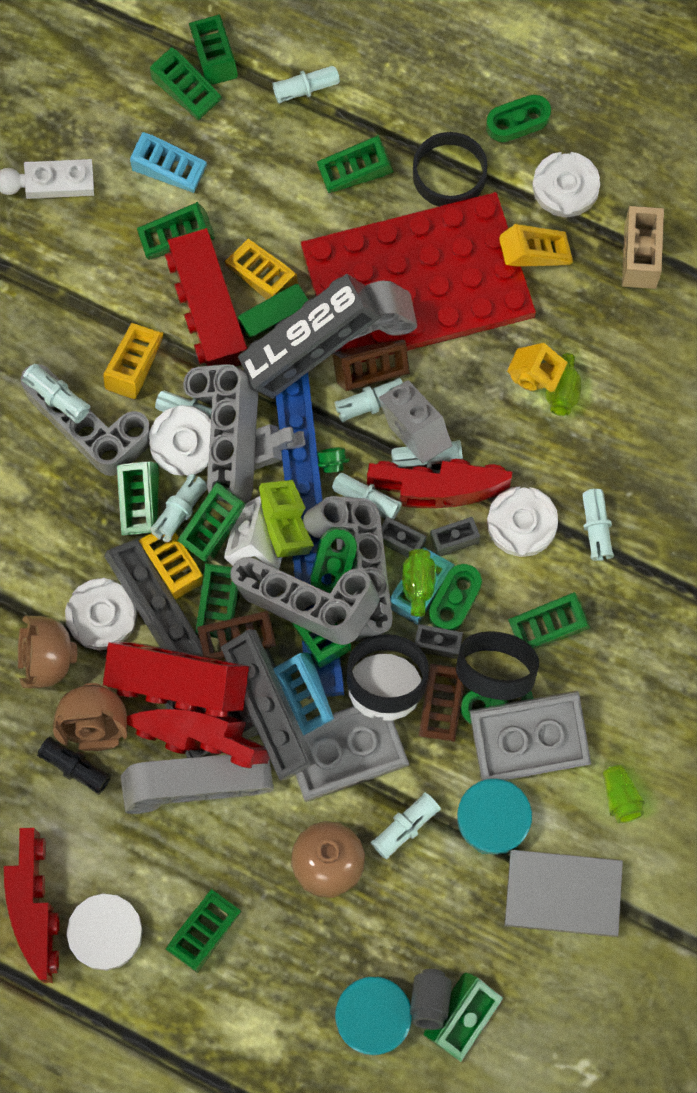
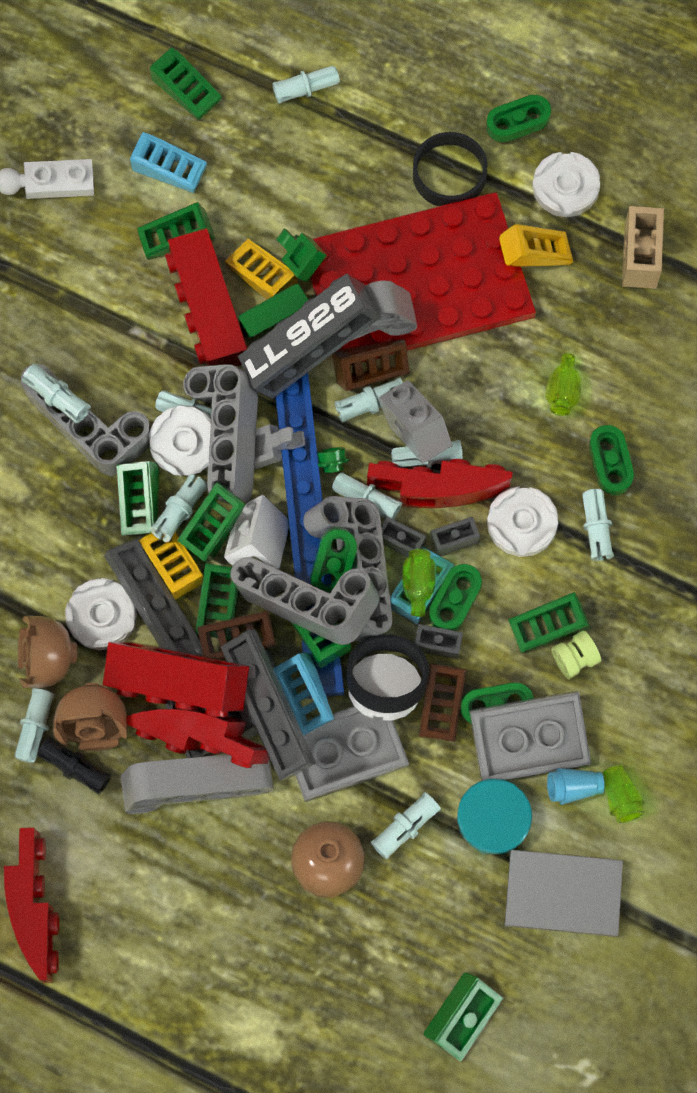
white tile [66,894,143,971] -> none
yellow slope [103,323,163,399] -> none
green slope [165,889,242,973] -> none
green slope [189,14,238,85] -> none
lime slope [259,480,314,558] -> none
green slope [317,135,394,193] -> none
teal tile [335,977,412,1056] -> none
dark grey brick [410,969,452,1030] -> none
black tyre [456,631,539,700] -> none
yellow brick [507,342,568,392] -> none
none -> light aqua axle [15,688,55,763]
none -> green plate [276,228,327,282]
none -> medium azure cone [547,768,605,805]
none -> yellowish green wheel [551,631,601,679]
none -> green plate [589,425,634,495]

